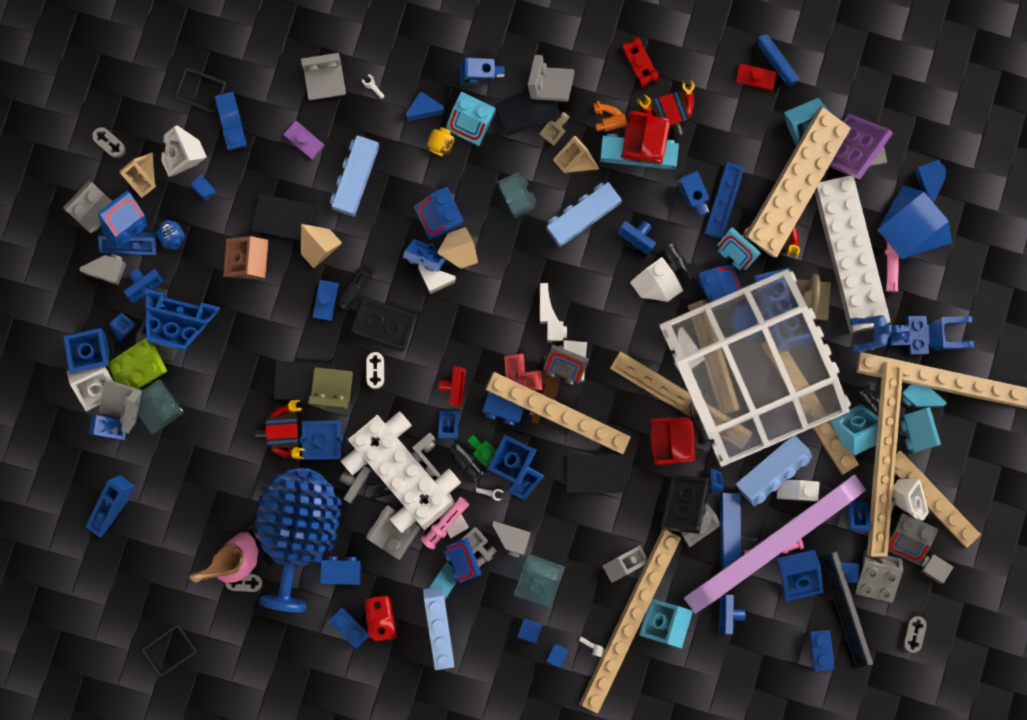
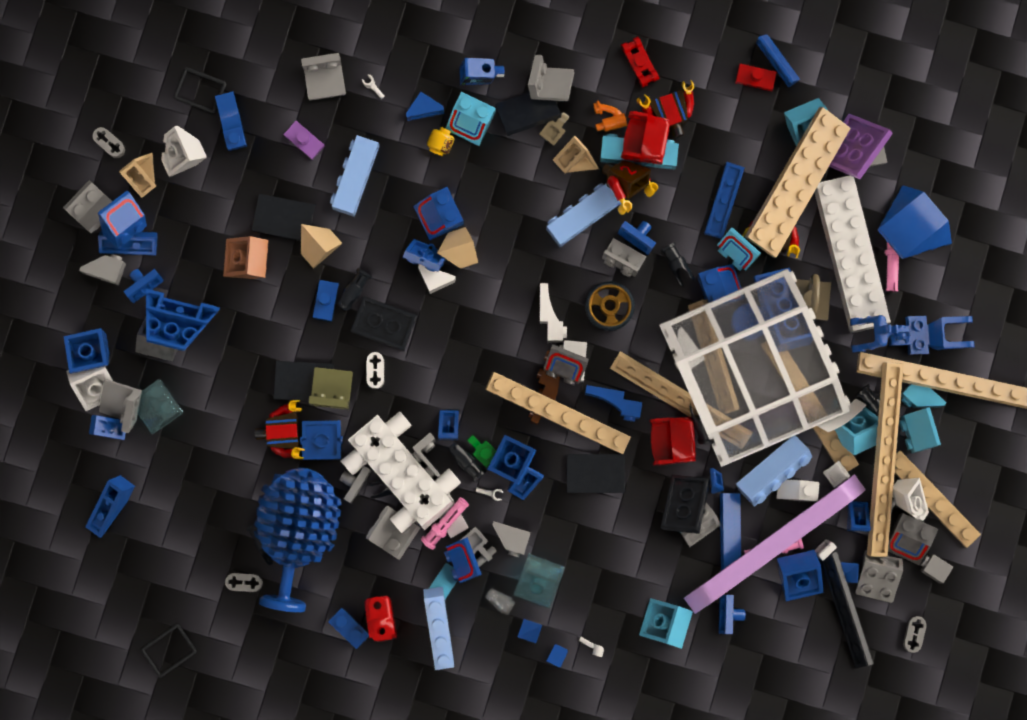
lime plate [108,338,167,389] -> none
blue slope [109,313,136,342] -> none
blue head [156,220,185,250] -> none
hat [189,532,258,583] -> none
blue slope [191,175,216,200] -> none
blue brick [320,557,361,585] -> none
red tile [439,366,466,407] -> none
blue brick [483,392,524,426] -> none
clear light blue brick [498,172,537,219] -> none
coral tile [504,354,543,391] -> none
tan plate [579,530,681,713] -> none
light grey slope [603,545,648,582] -> none
white slope [630,257,683,302] -> none
blue torso [675,171,709,216] -> none
blue brick [808,630,835,671] -> none
blue slope [915,160,947,202] -> none
none -> clear cone [485,588,515,615]
none -> pearl gold wheel [585,281,635,331]
none -> blue slope [585,385,642,422]
none -> dark brown torso [602,160,658,215]
none -> light grey bracket [602,238,646,277]
none -> white tile [815,539,837,561]
none -> white sticker [818,399,866,432]
none -> white tile [823,461,850,488]

